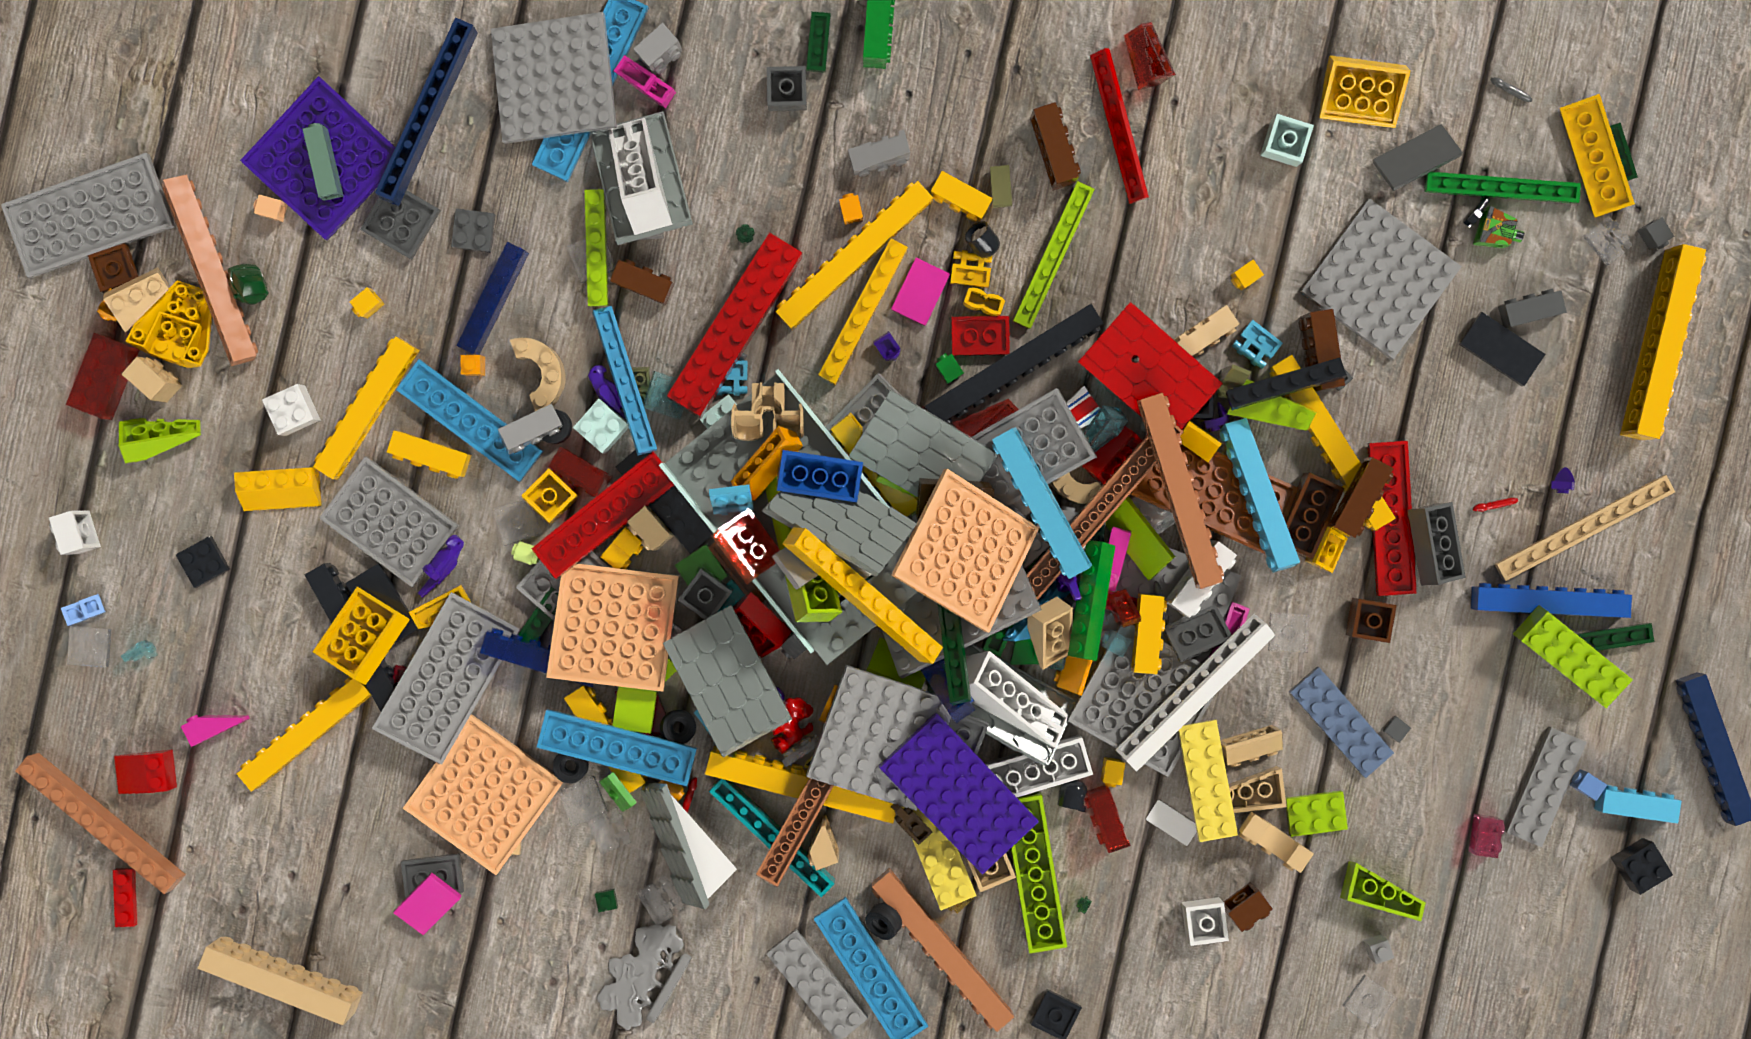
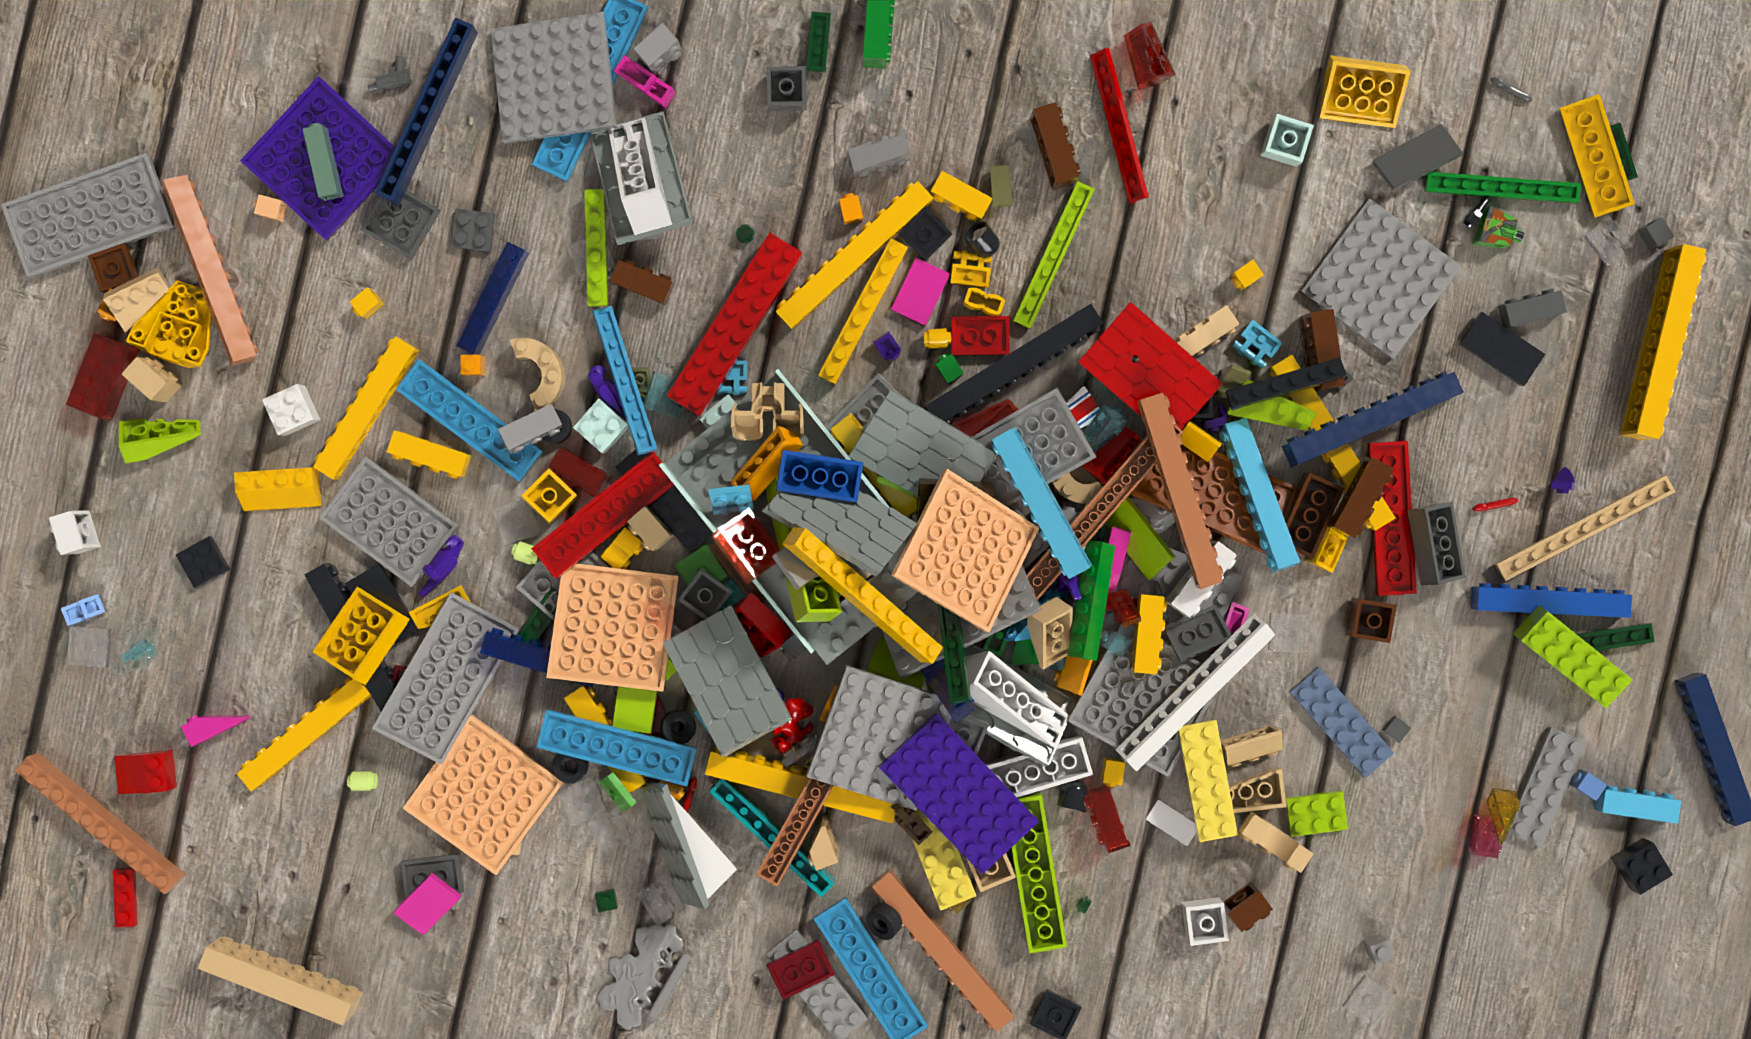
dark green helmet [228,264,269,305] -> none
lime wedge [1340,861,1426,921] -> none
none -> yellowish green brick [347,771,378,791]
none -> dark grey piece [368,56,412,93]
none -> dark red tile [766,939,835,1000]
none -> black plate [898,207,953,262]
none -> yellow brick [923,328,951,349]
none -> dark blue brick [1281,371,1464,468]
none -> clear yellow slope [1486,788,1520,844]

